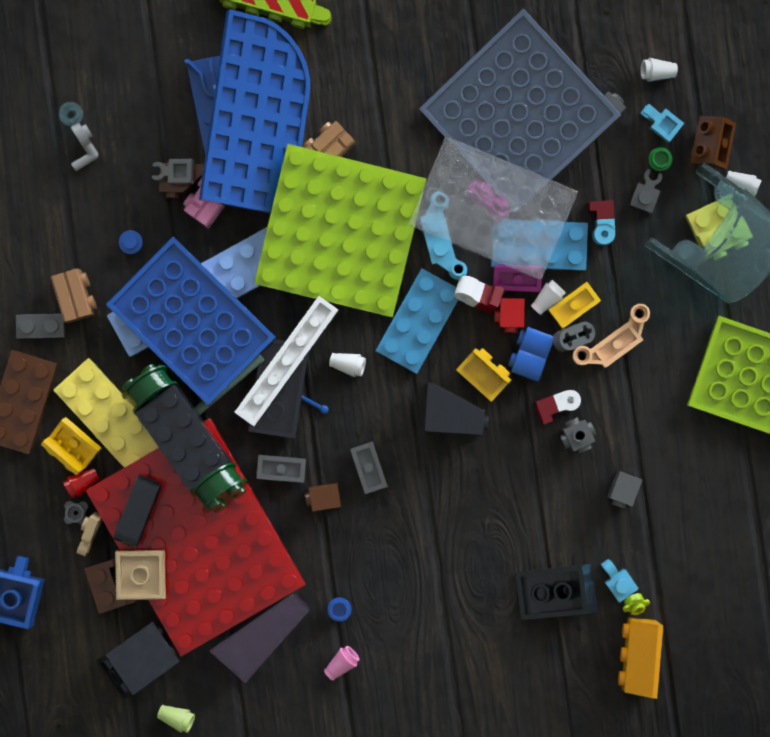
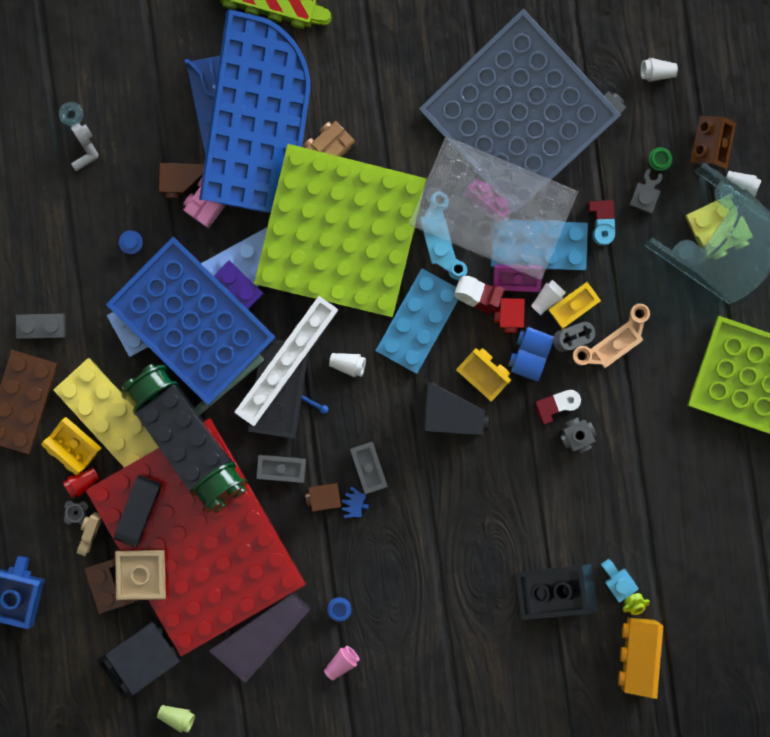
medium nougat brick [51,269,97,323] -> none
dark grey plate [152,159,195,185] -> none
dark grey brick [607,471,642,509] -> none
medium azure plate [640,104,684,143] -> none
none -> dark purple plate [214,260,264,310]
none -> blue piece [342,487,369,518]

